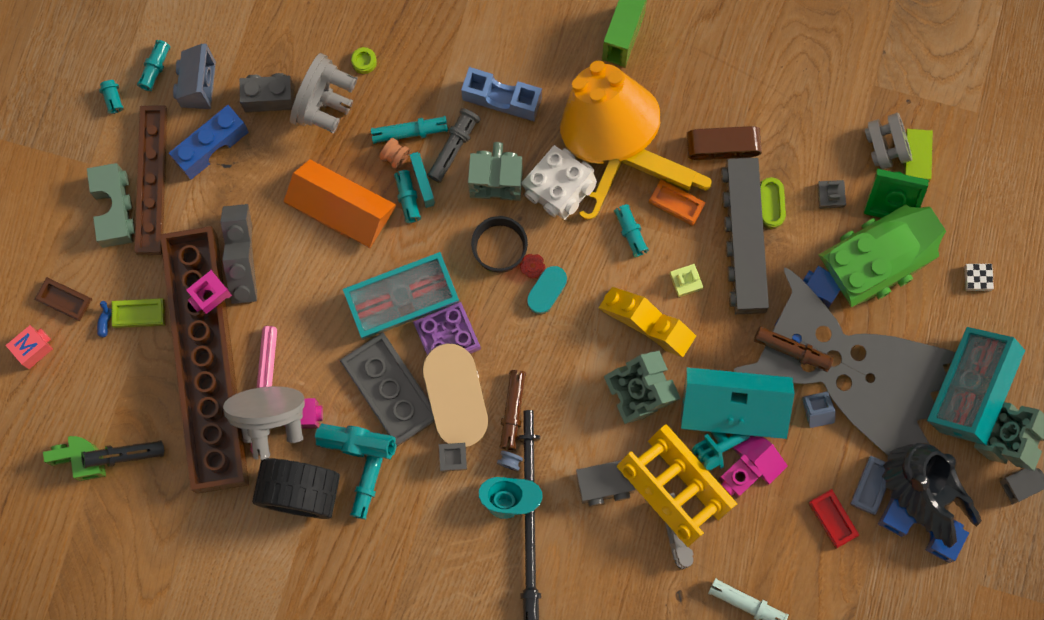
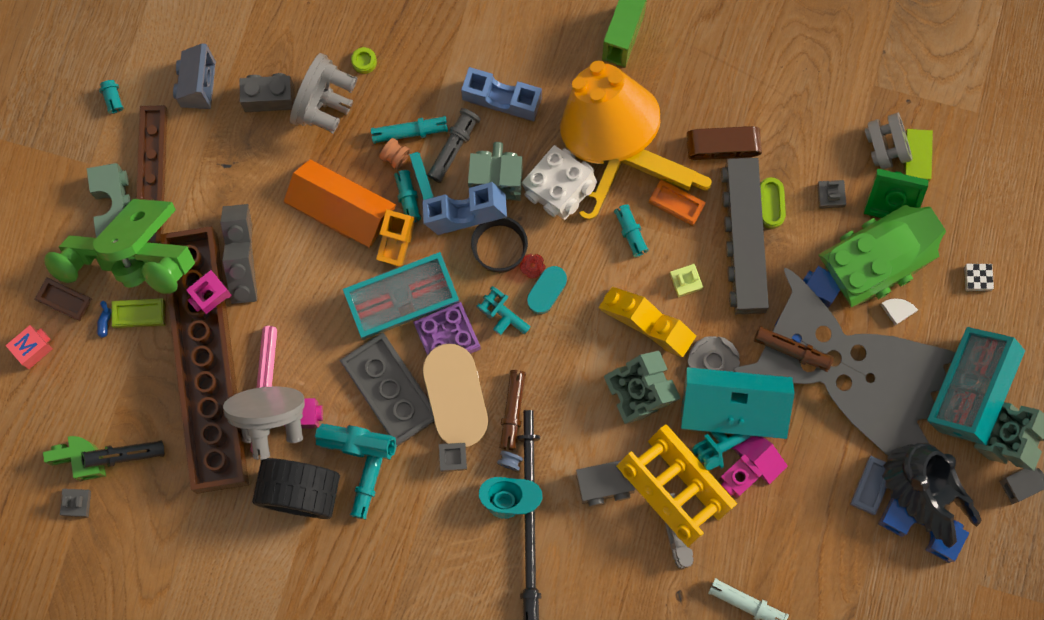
teal pin [137,40,171,91] -> none
blue arch [169,105,249,180] -> none
sand blue slope [802,391,835,428] -> none
red tile [808,489,859,549] -> none
none -> bright green piece [44,199,195,294]
none -> dark grey tile [60,489,91,517]
none -> light orange brick [376,209,414,267]
none -> medium blue arch [423,182,507,235]
none -> teal arm [476,286,531,336]
none -> light grey tile [687,336,740,372]
none -> white tile [880,299,918,326]

